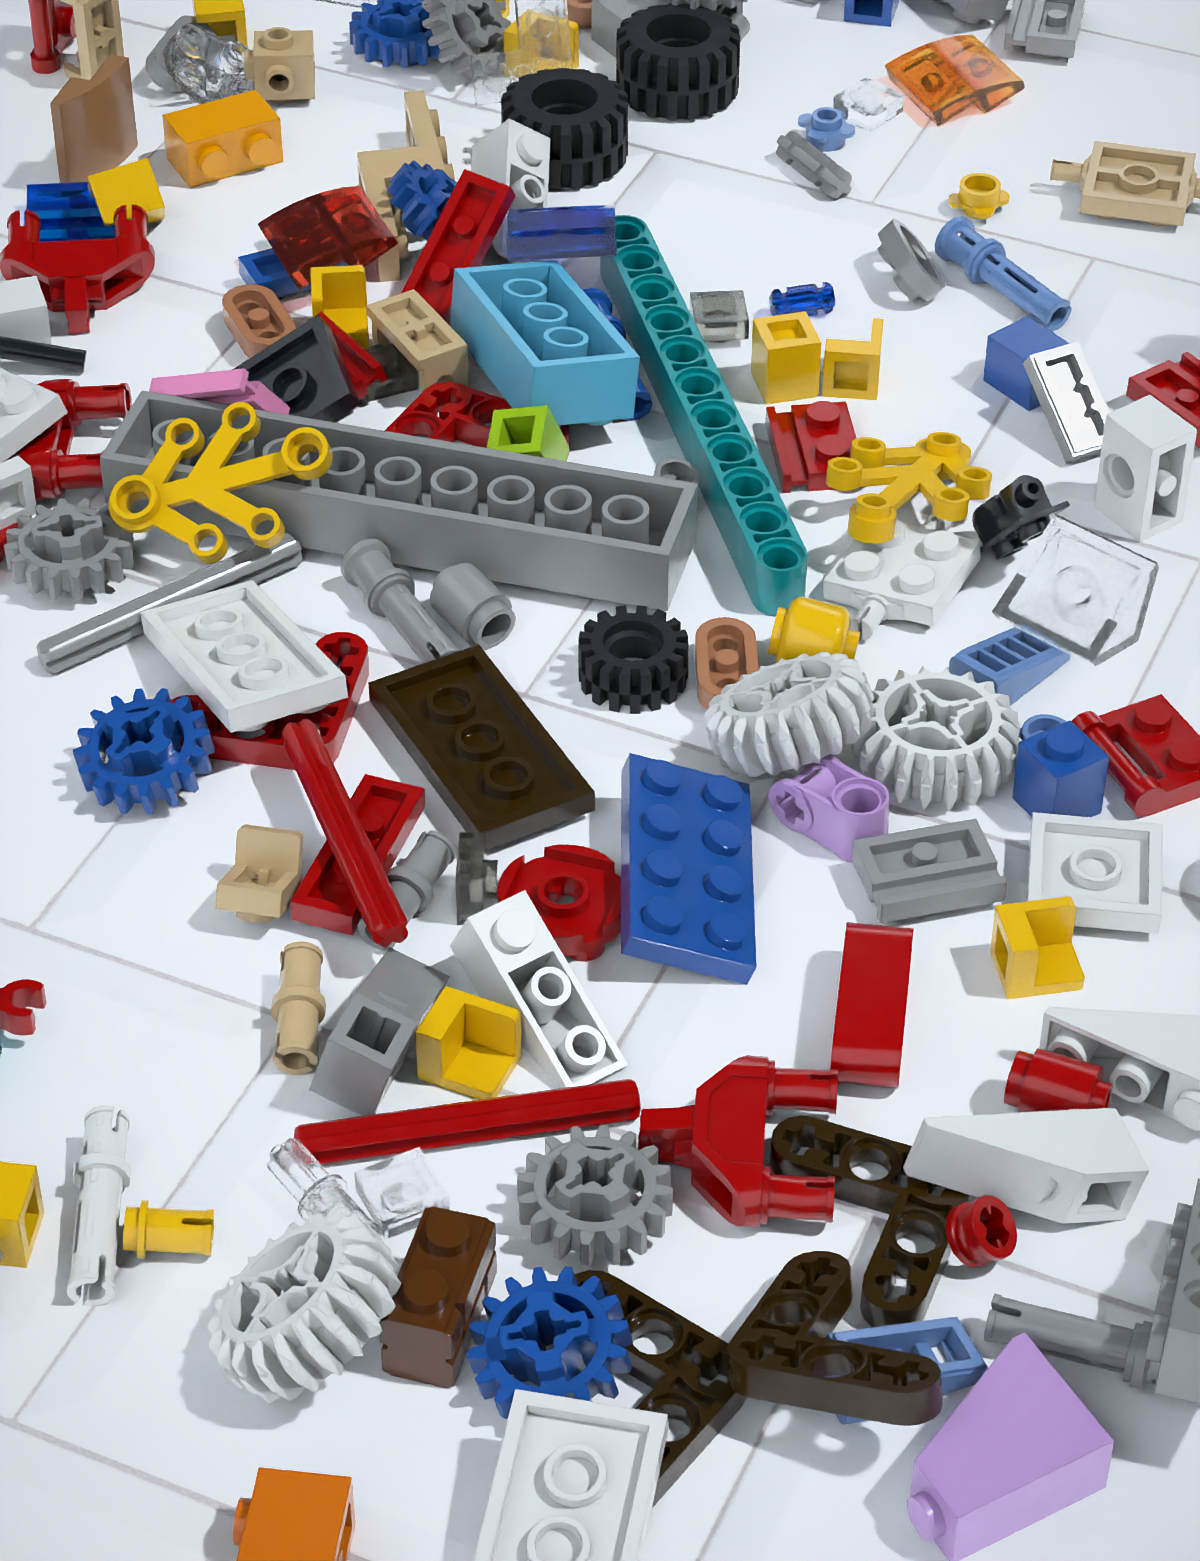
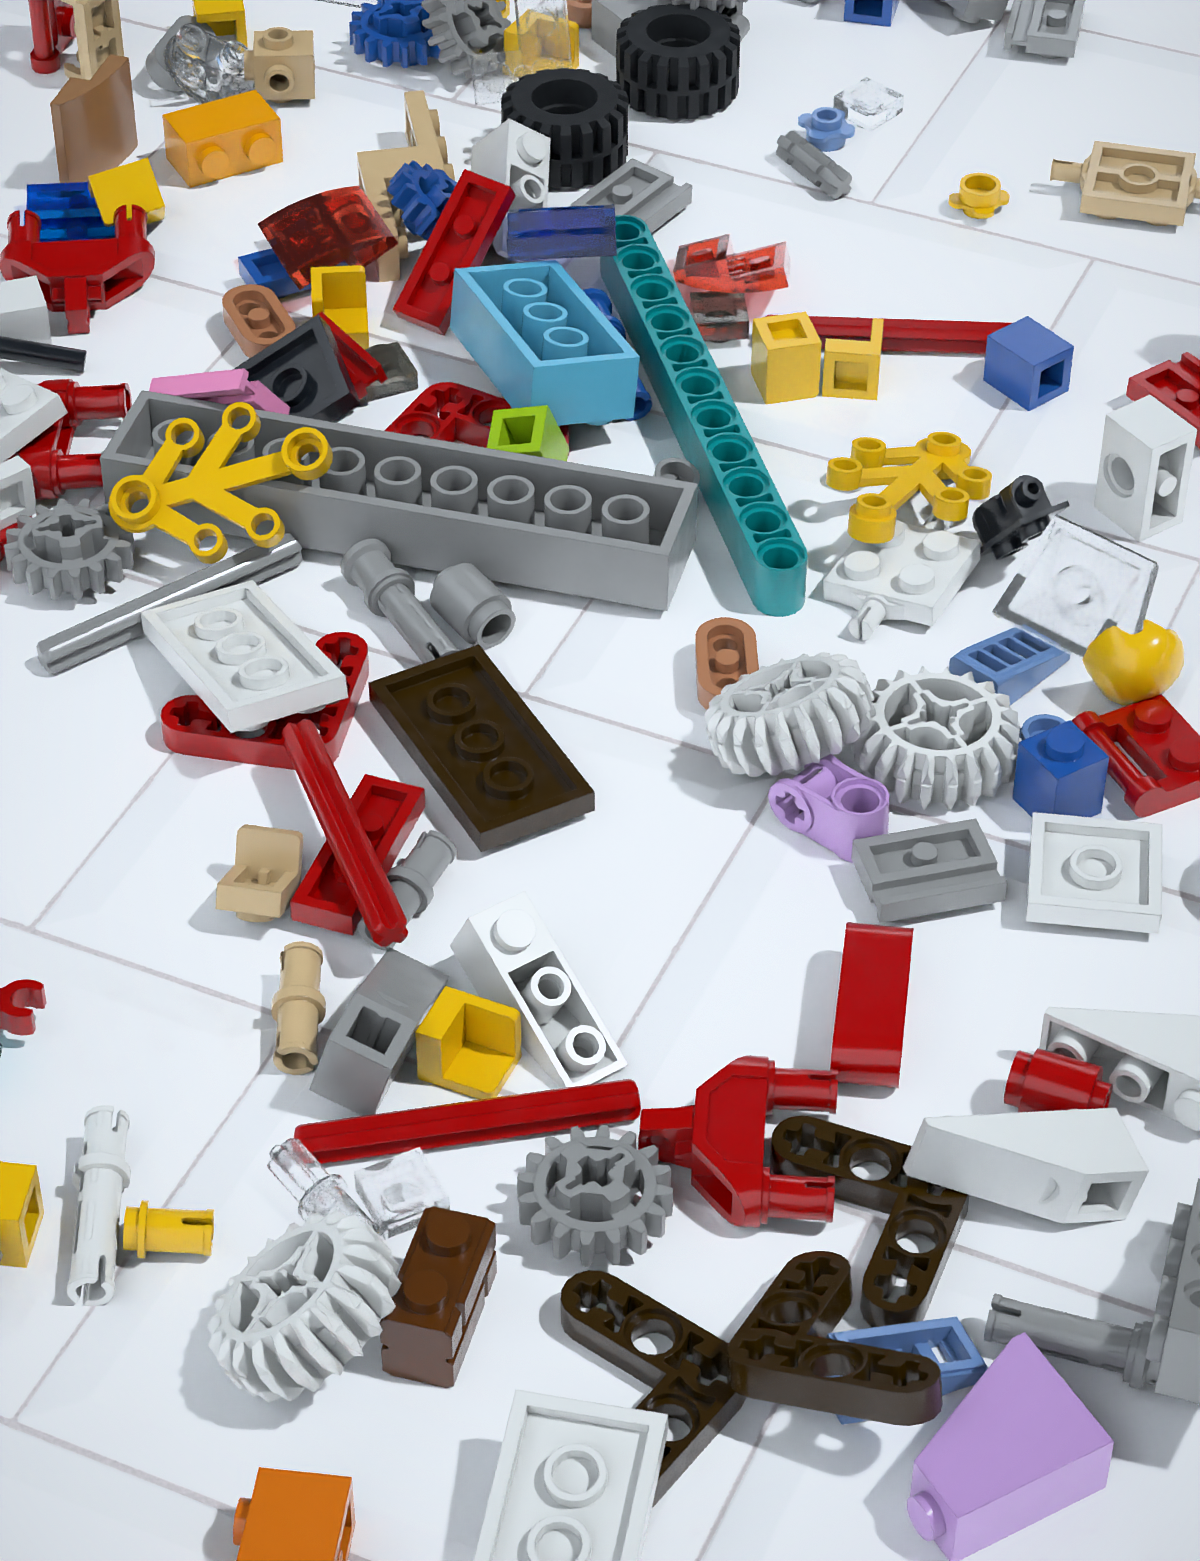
blue gear [73,688,215,815] -> none
tan hinge [366,289,469,392] -> none
clear smoke plate [455,832,499,925] -> none
blue gear [467,1266,633,1419] -> none
red plate [497,844,621,962] -> none
black tyre [578,605,689,714] -> none
blue plate [621,753,757,985] -> none
red plate [765,401,864,493] -> none
yellow head [767,597,861,663] -> none
clear blue piece [769,281,836,316] -> none
light grey plate [877,218,946,302] -> none
clear orange slope [884,34,1025,127] -> none
medium blue pin [934,216,1072,331] -> none
red bush [945,1195,1017,1268] -> none
yellow panel [990,896,1085,1000] -> none
plate [1023,342,1109,464] -> none
none -> light grey plate [570,158,693,235]
none -> clear red slope [673,233,791,293]
none -> red axle [765,314,1013,354]
none -> yellow hair [1082,619,1185,705]

